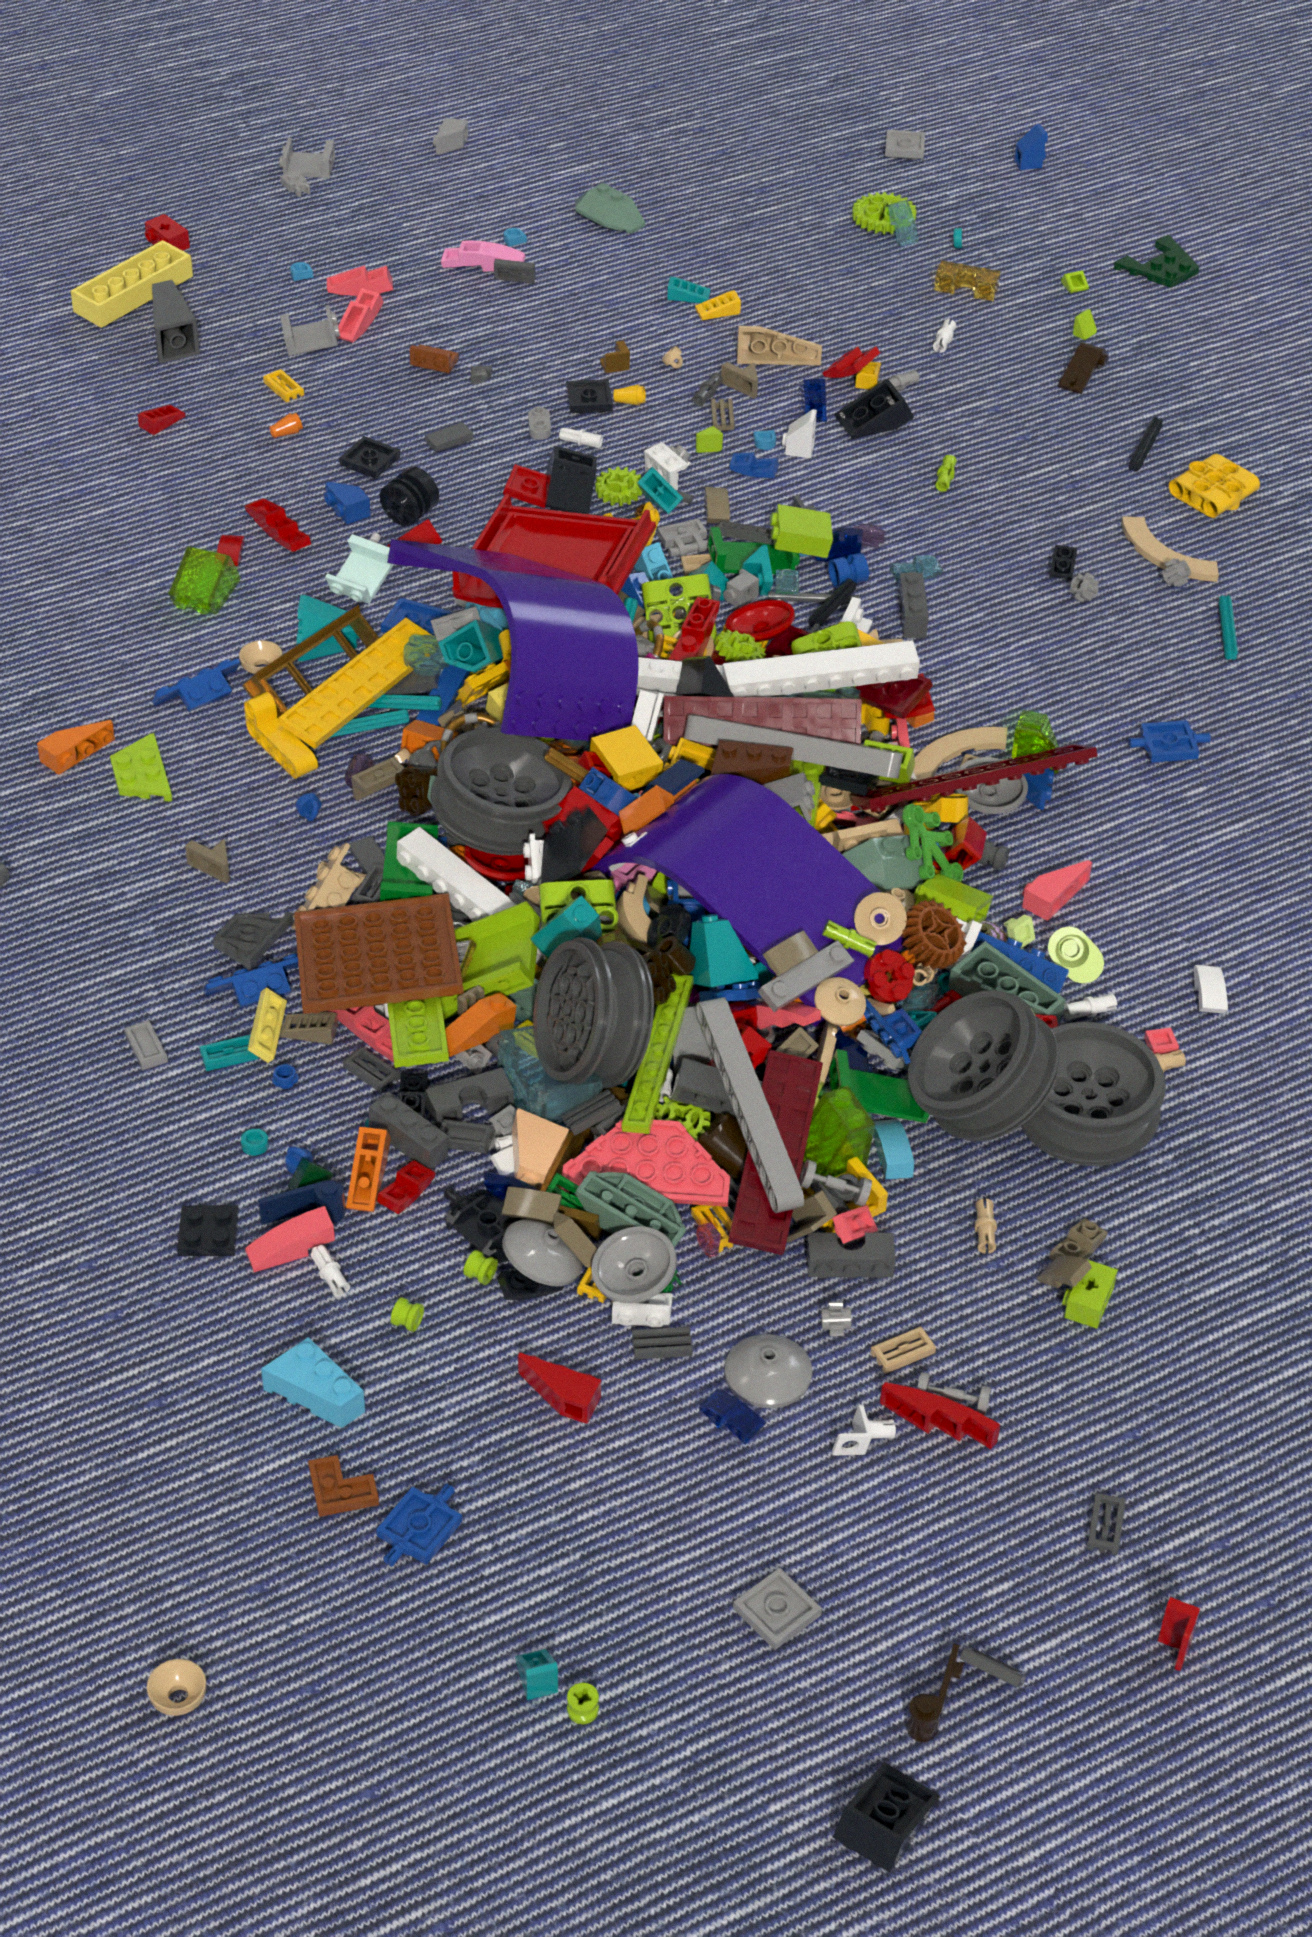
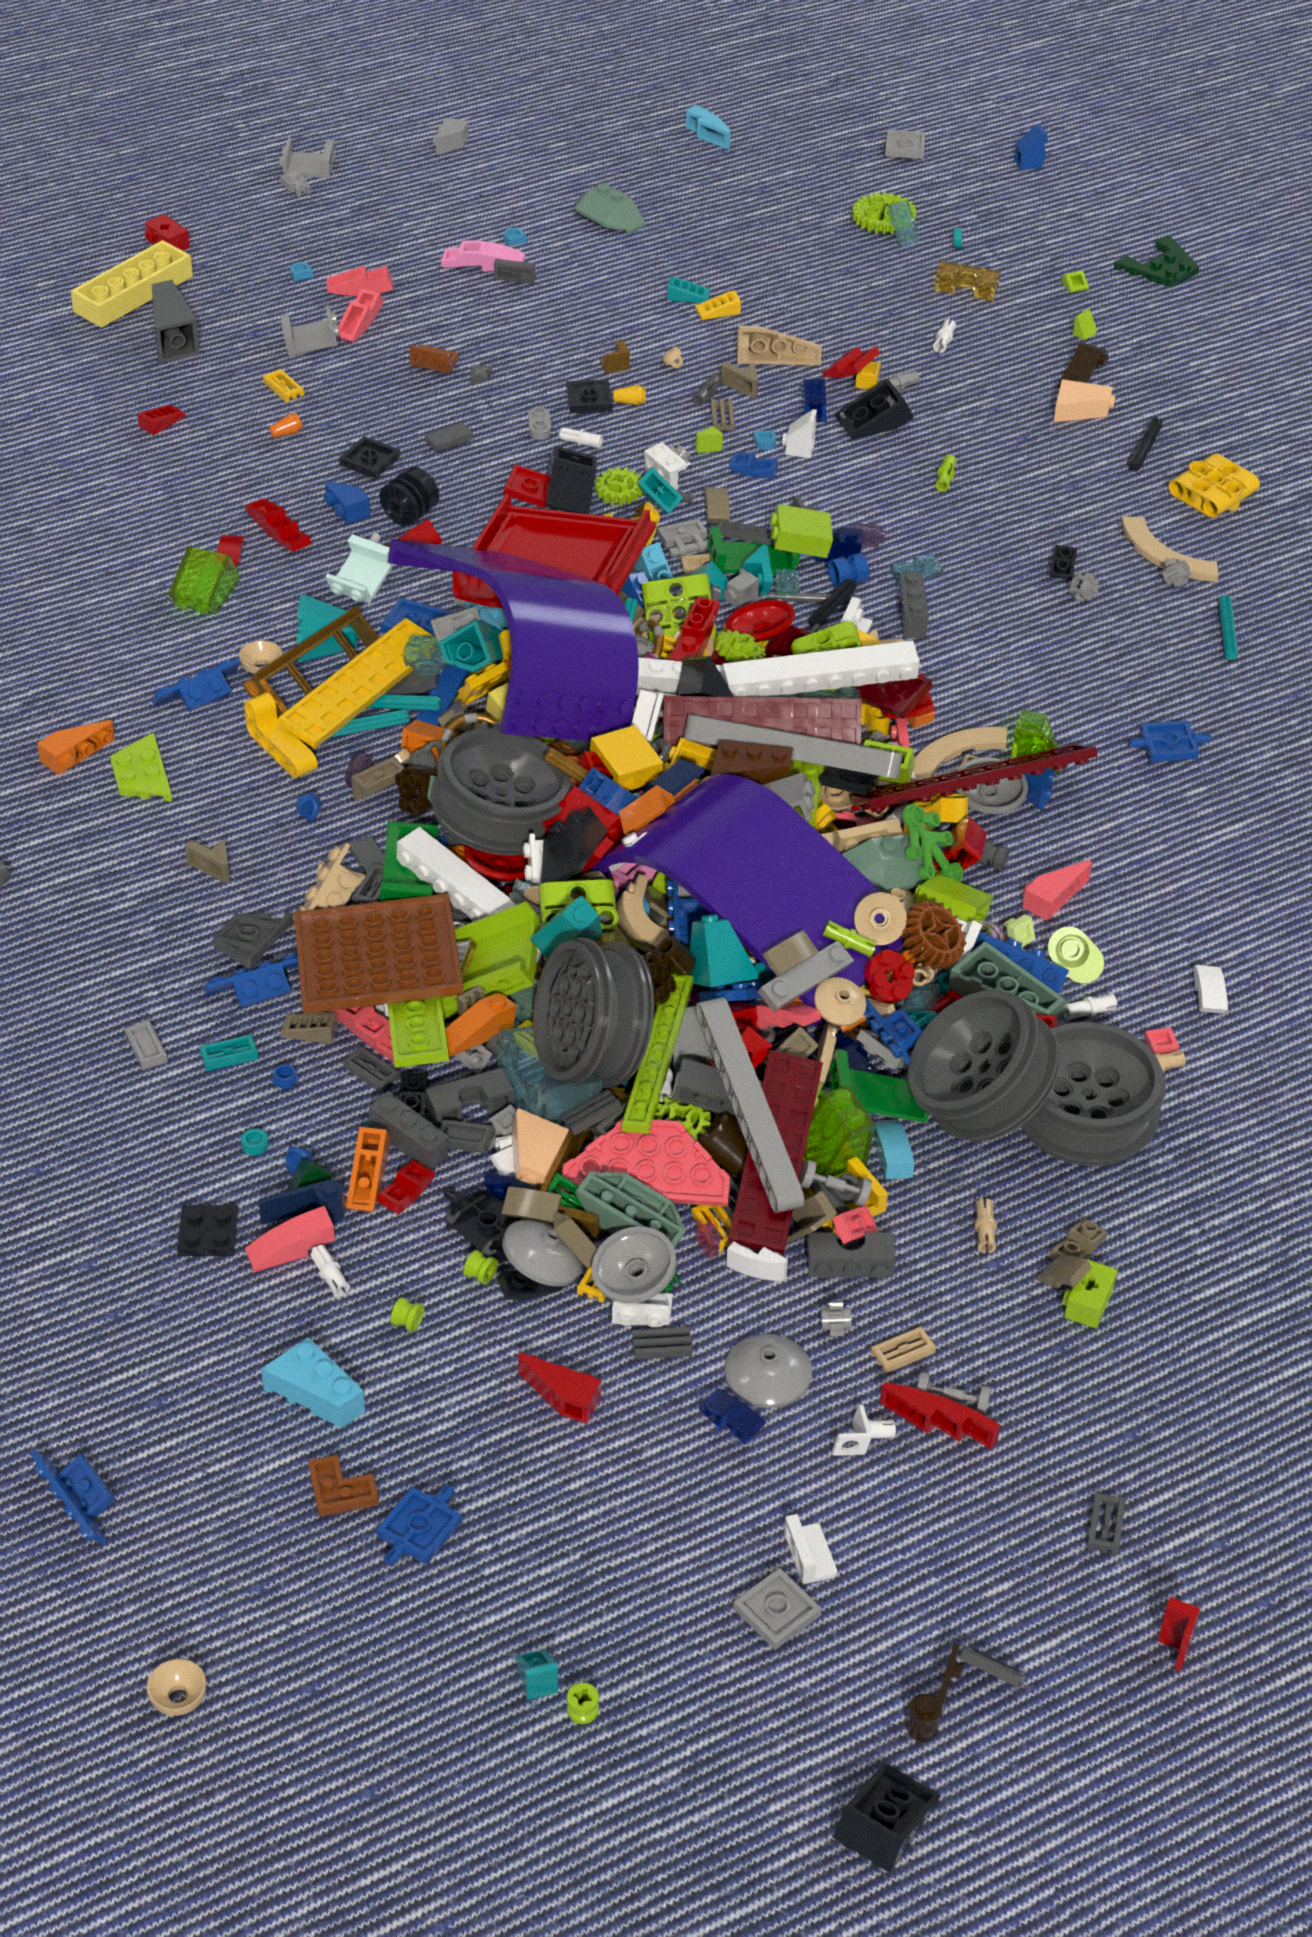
light yellow tile [247,987,287,1063] -> none
black tile [647,904,691,950] -> none
none -> blue bracket [30,1450,116,1544]
none -> medium azure slope [686,105,731,149]
none -> white slope [727,1241,788,1281]
none -> white panel [784,1514,837,1585]
none -> light nougat slope [1054,379,1115,422]

